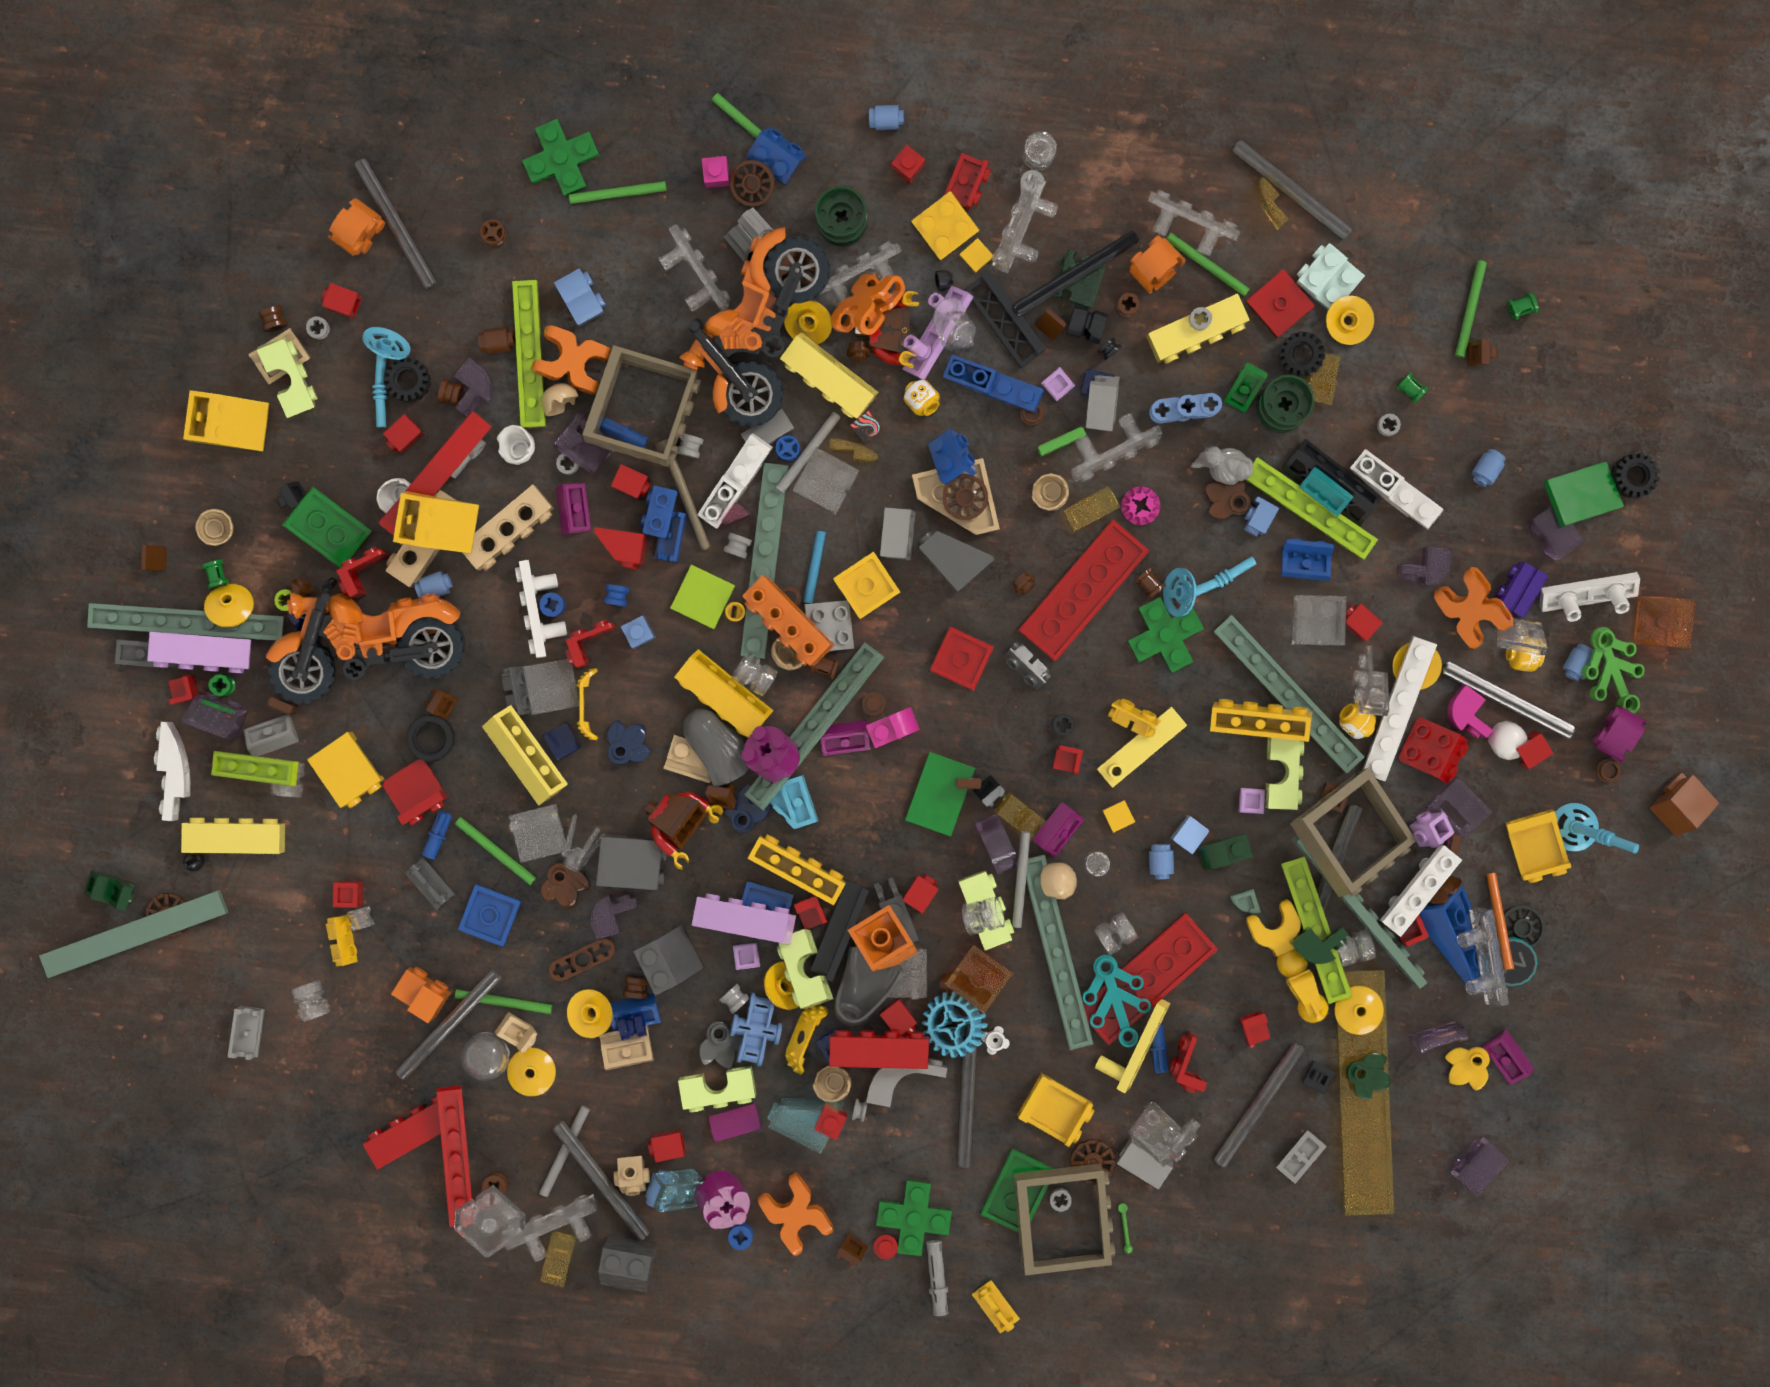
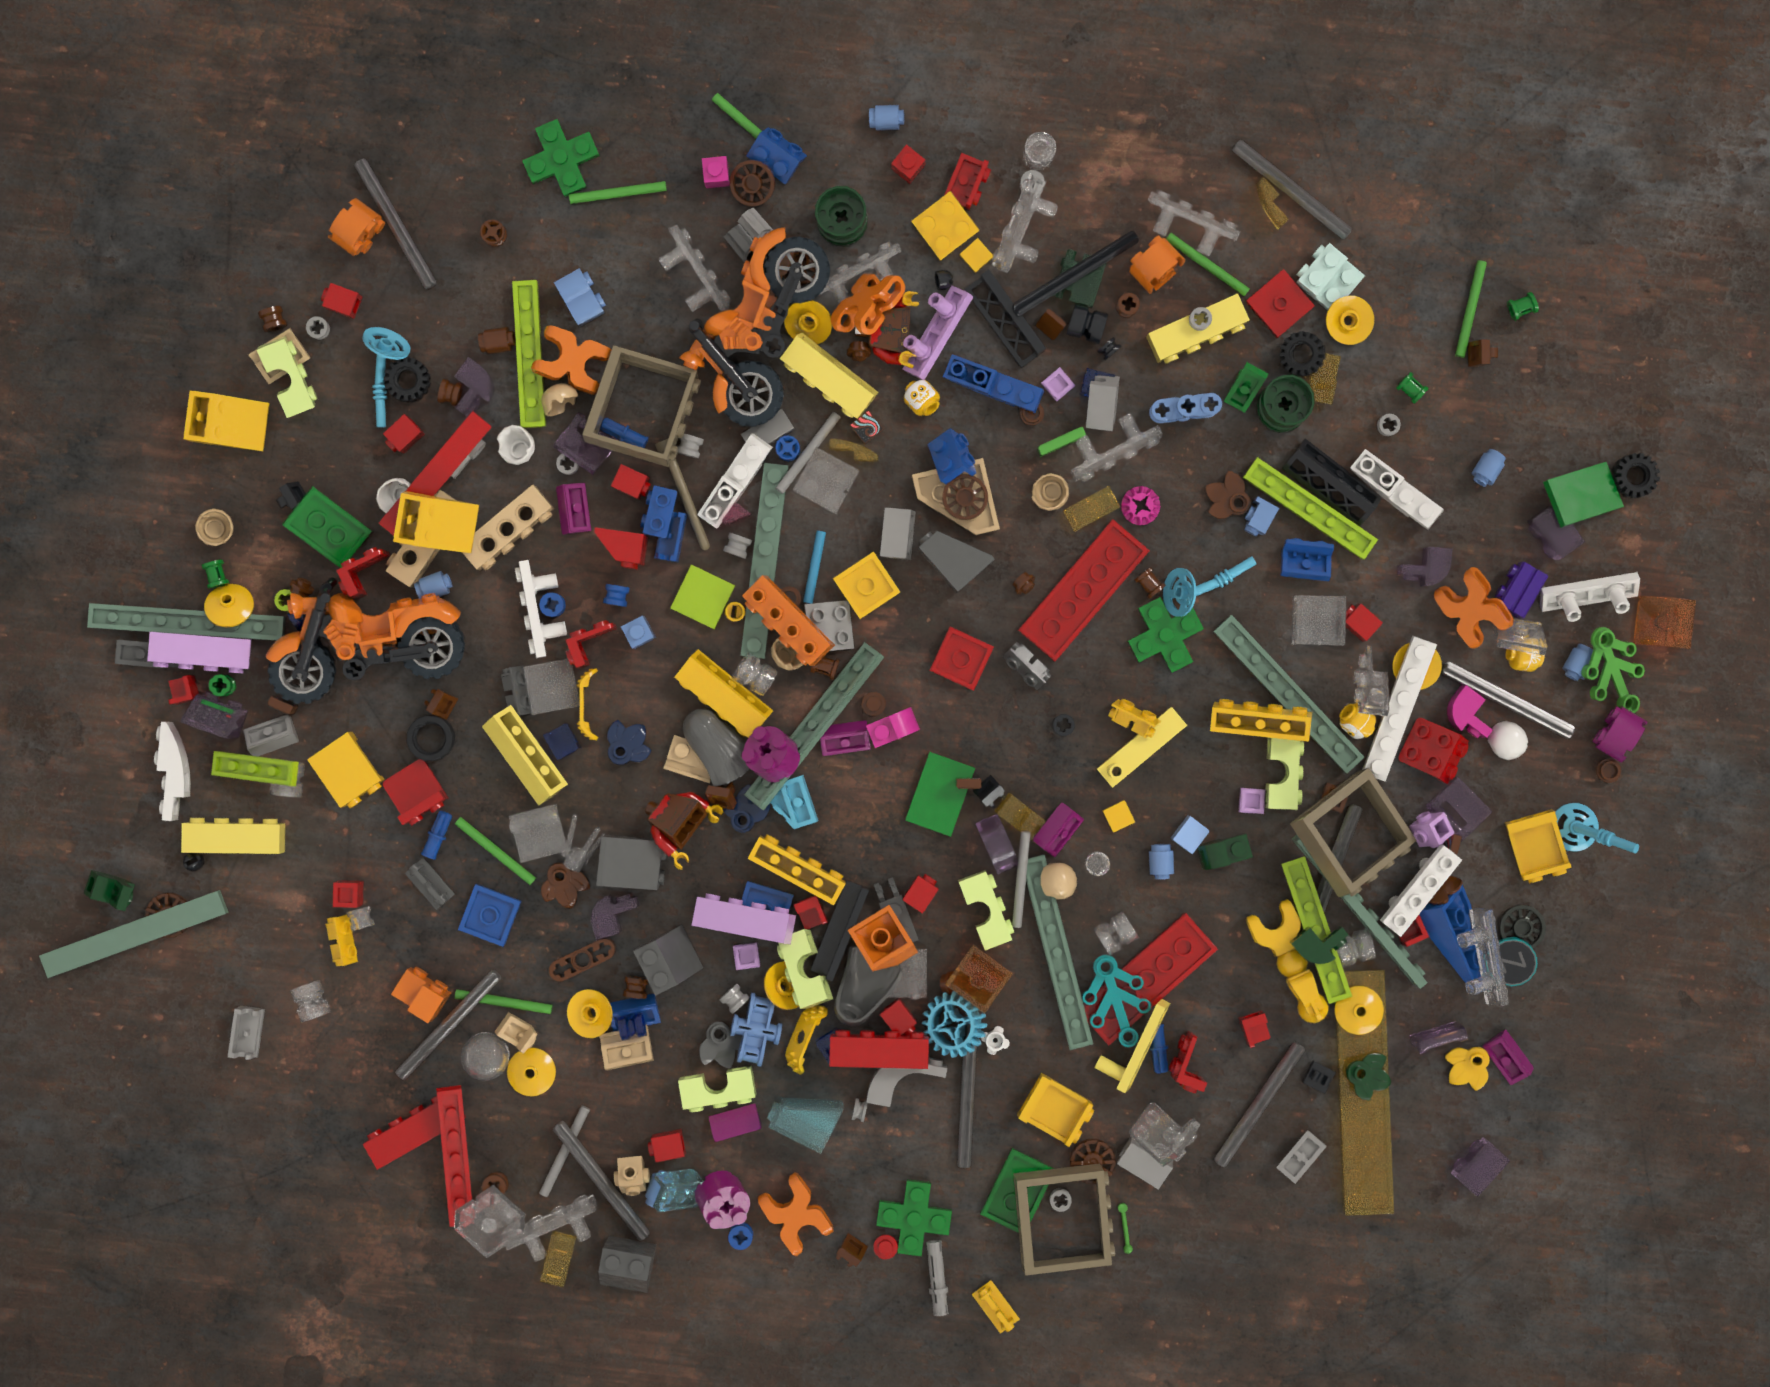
reddish brown slope [141,545,167,571] -> none
tan hair [813,1065,851,1103] -> none
red brick [814,1103,847,1140] -> none
clear piece [933,297,977,351] -> none
clear wheel [962,896,1005,935] -> none
red panel [1052,744,1083,774] -> none
light grey hair [1191,446,1253,485] -> none
sand green tile [1230,889,1261,913] -> none
teal plate [1299,467,1353,517] -> none
orange bar [1486,873,1514,971] -> none
red panel [1516,731,1554,769] -> none
dark orange plate [1649,772,1719,836] -> none

